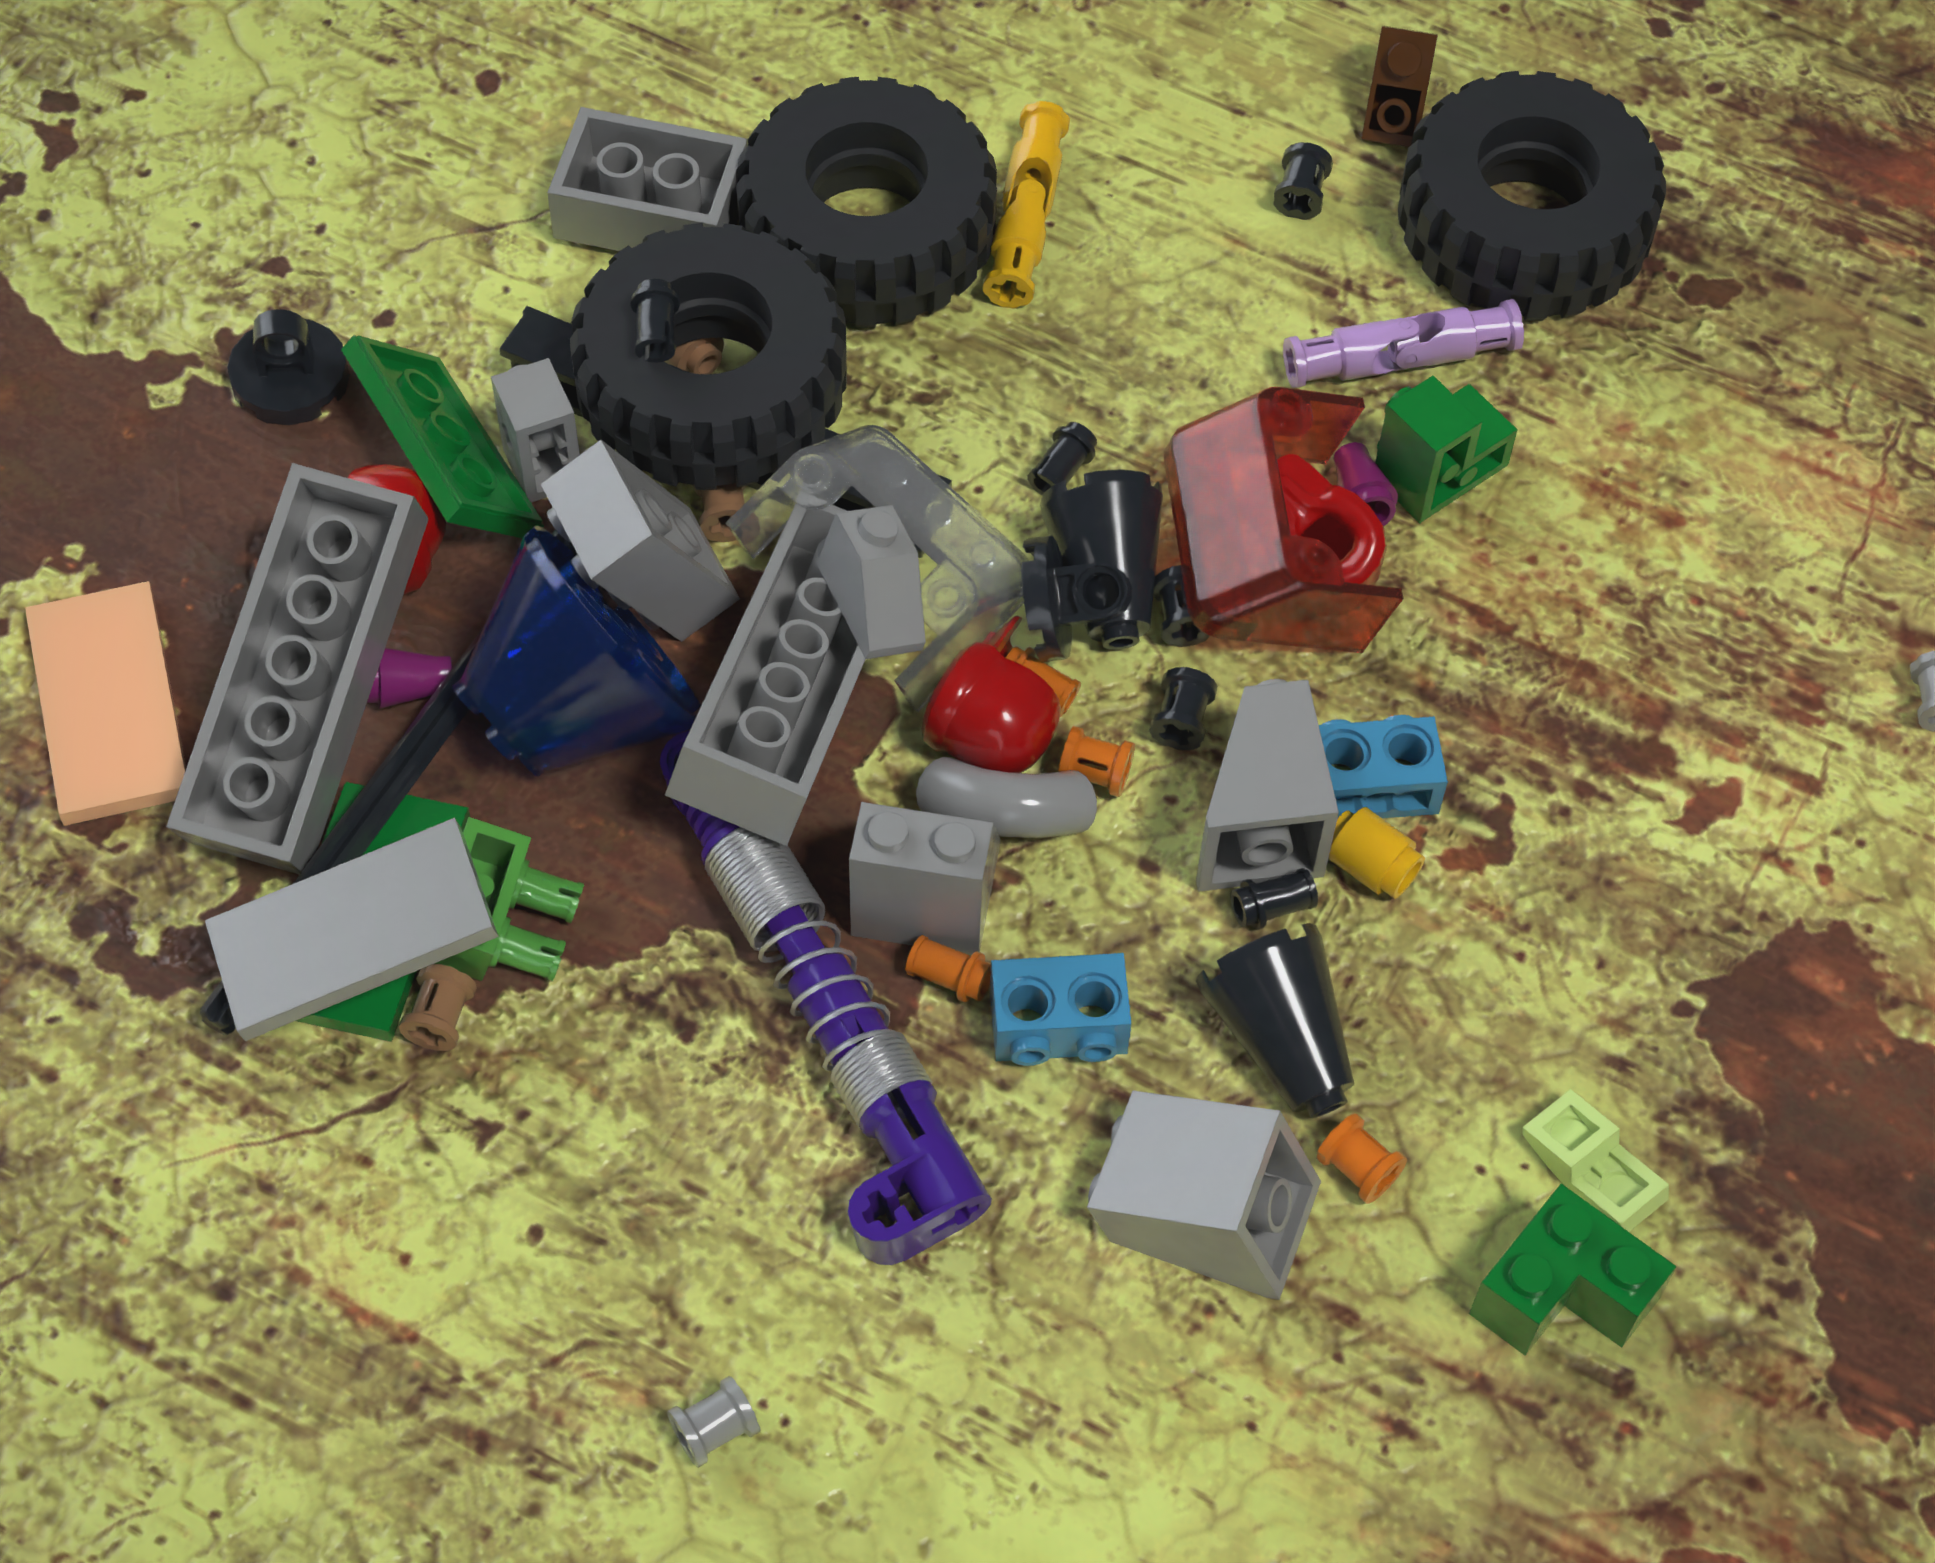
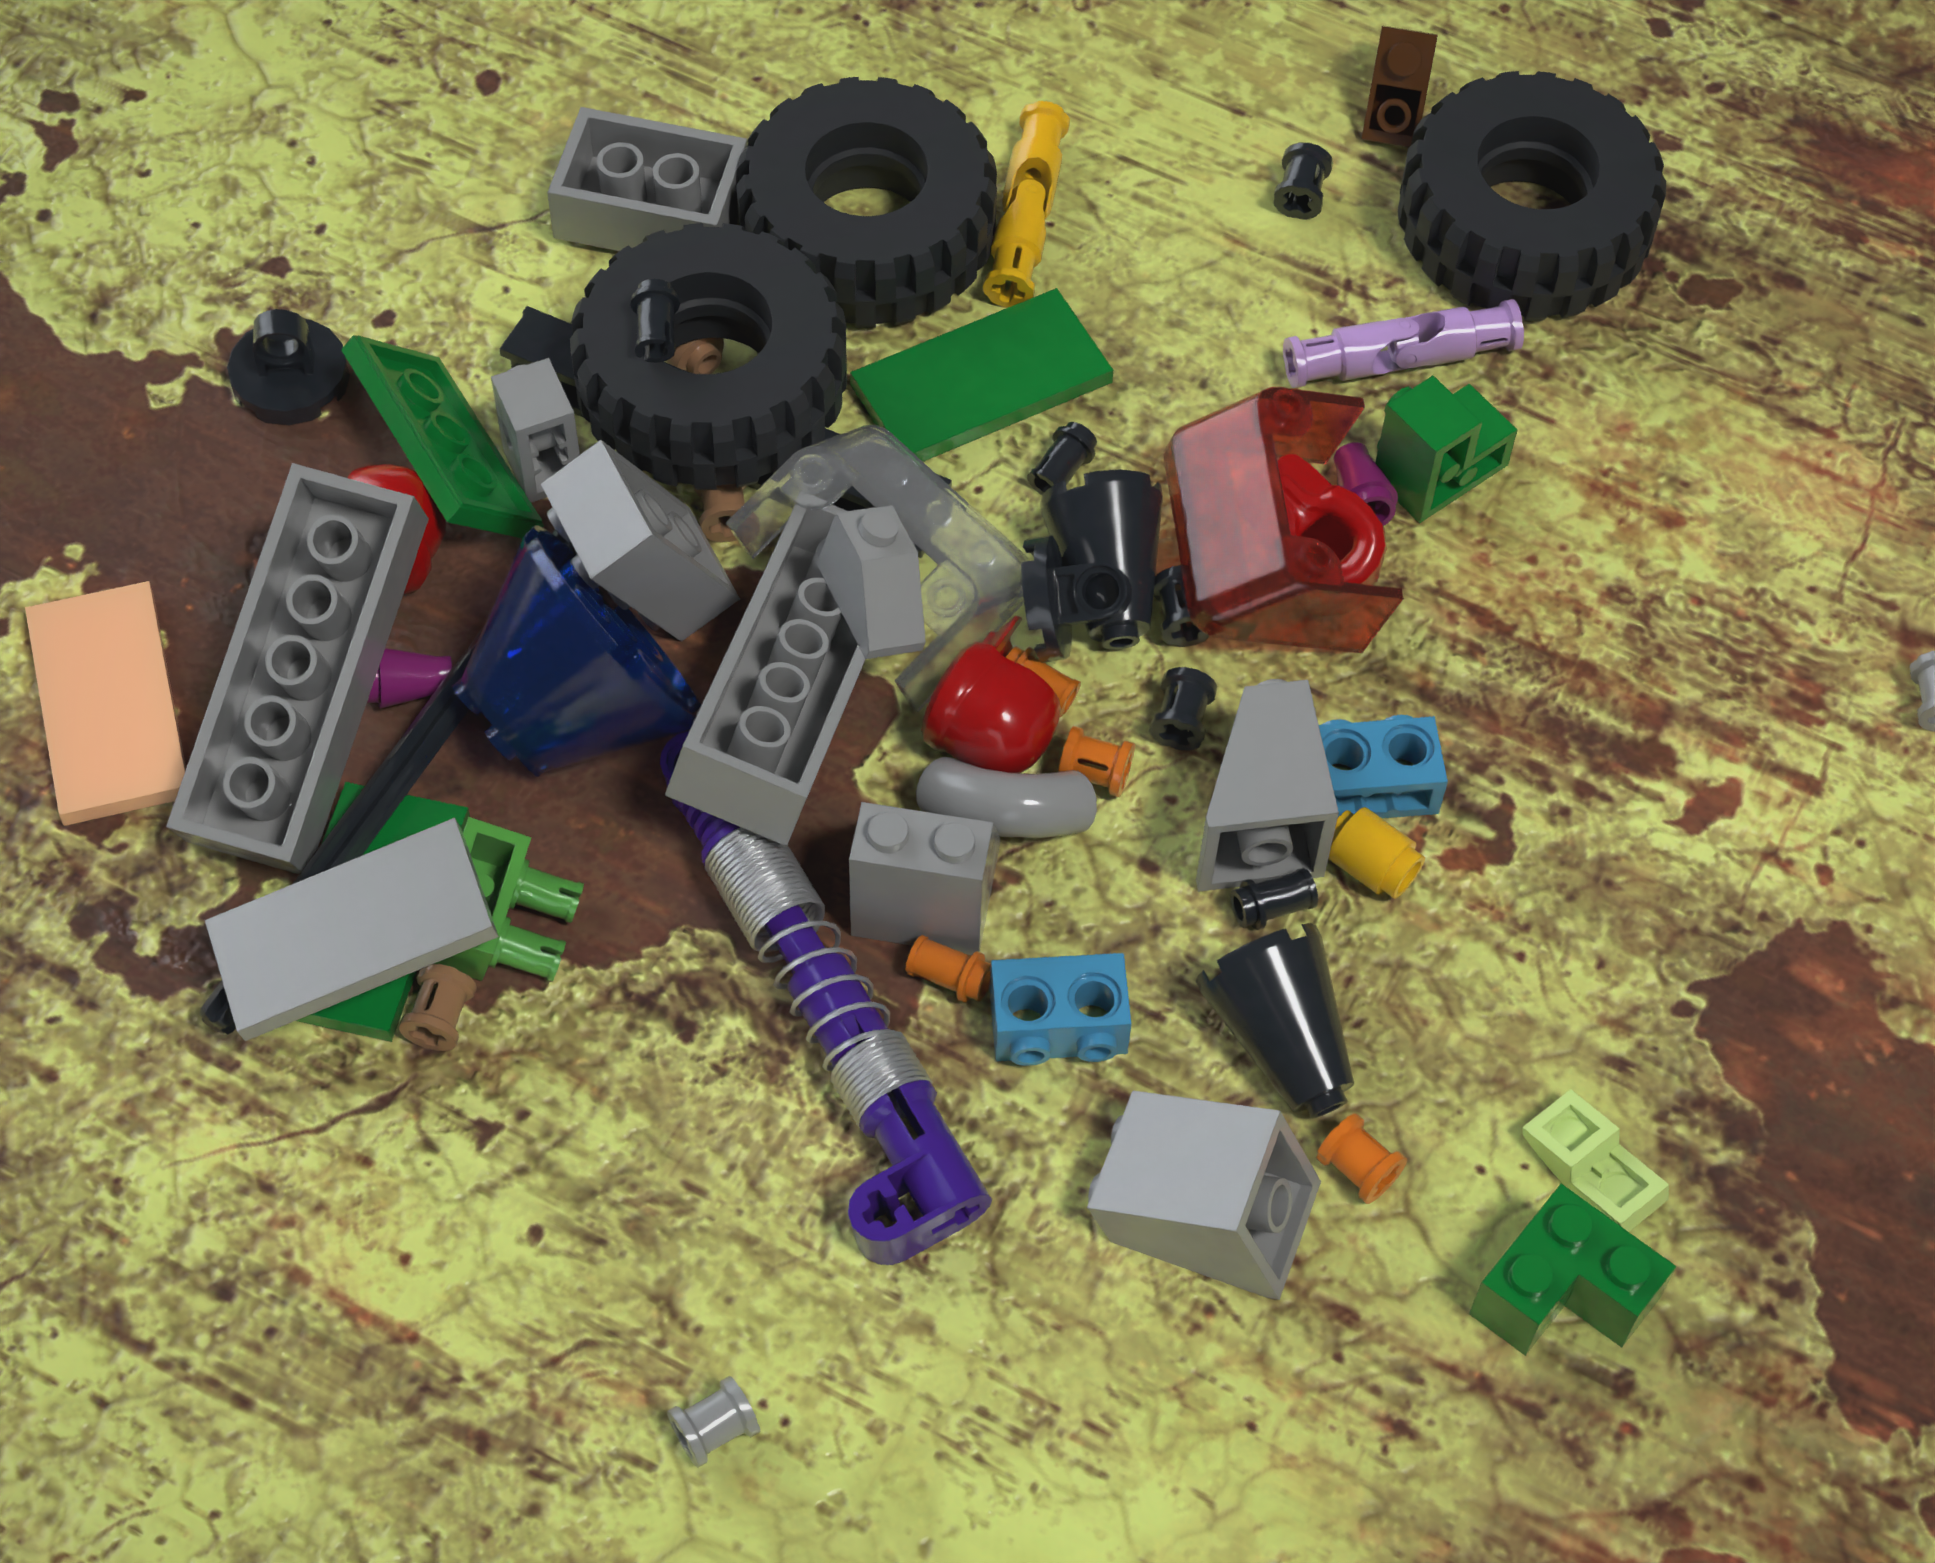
none -> green tile [850,288,1114,465]

